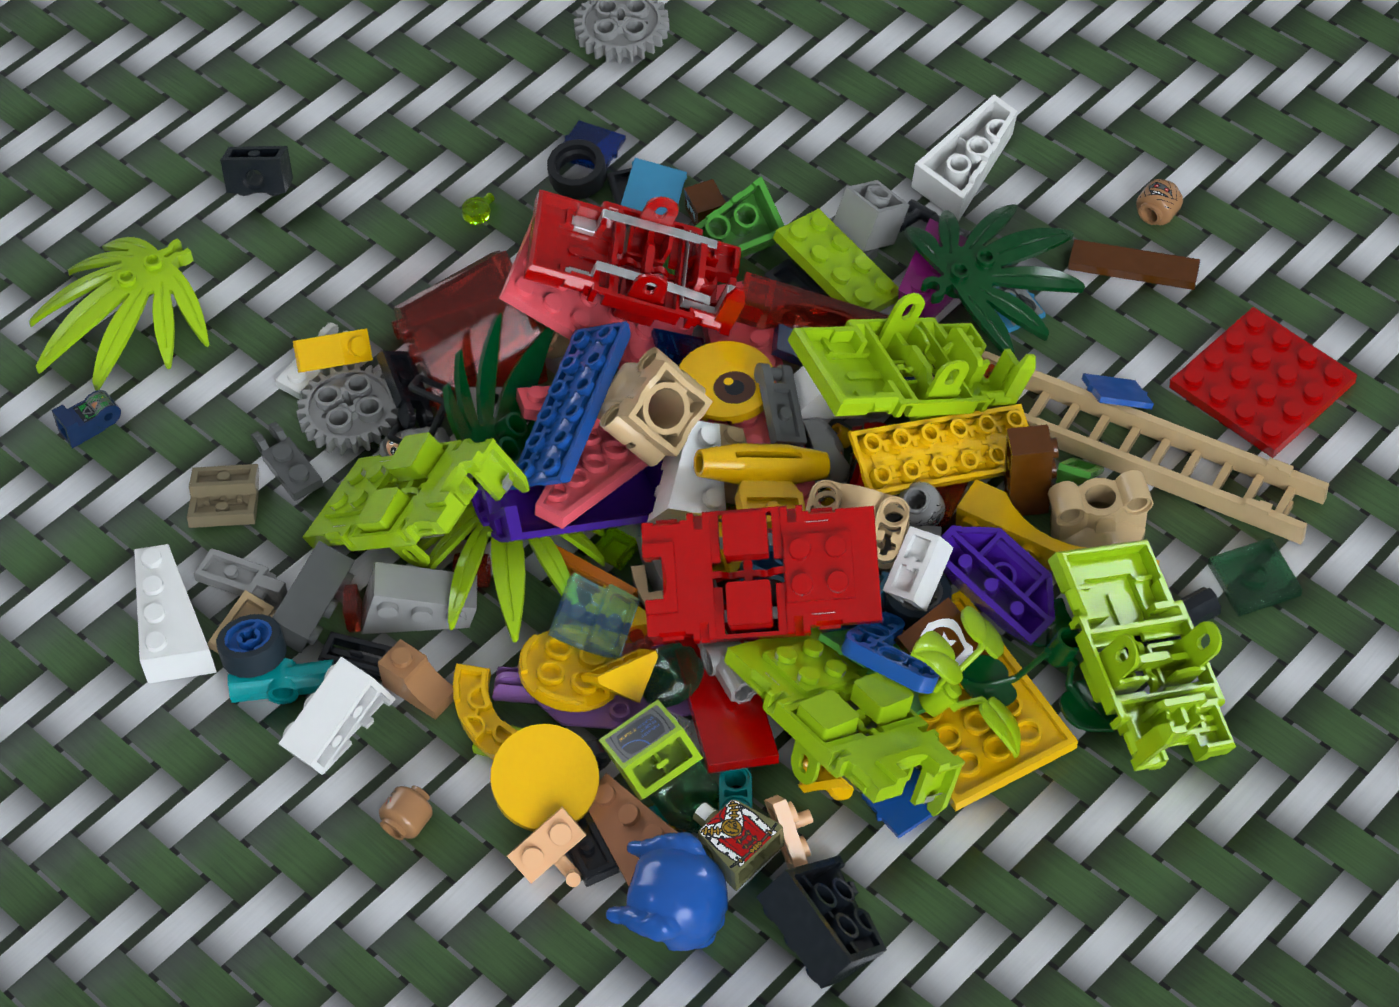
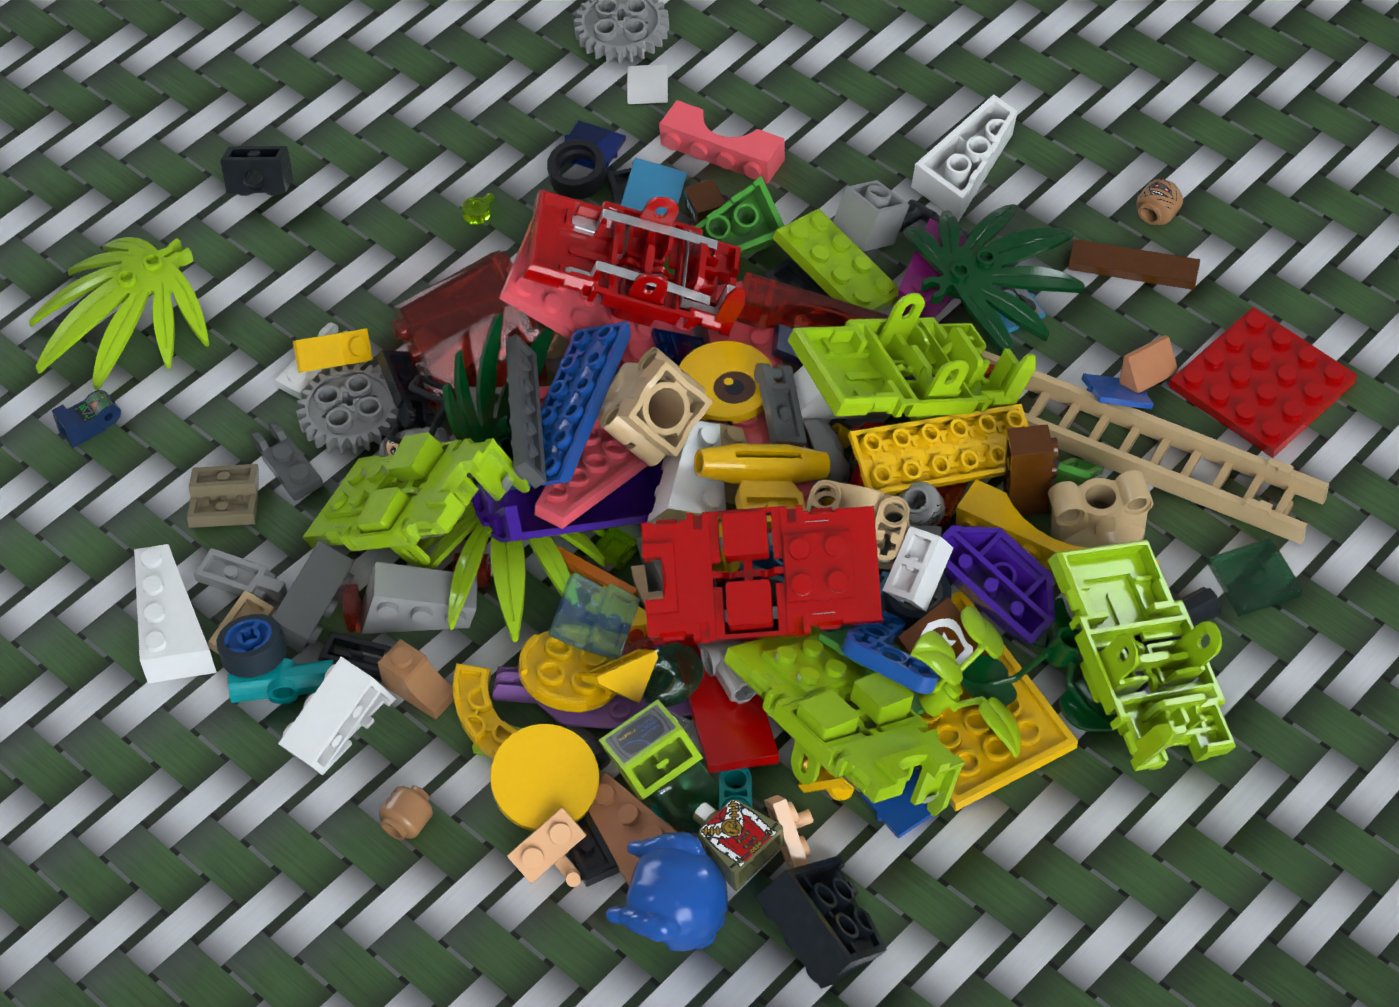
none -> dark grey plate [505,334,546,489]
none -> white sticker [627,64,668,104]
none -> coral arch [659,100,785,184]
none -> nougat slope [1119,335,1178,393]

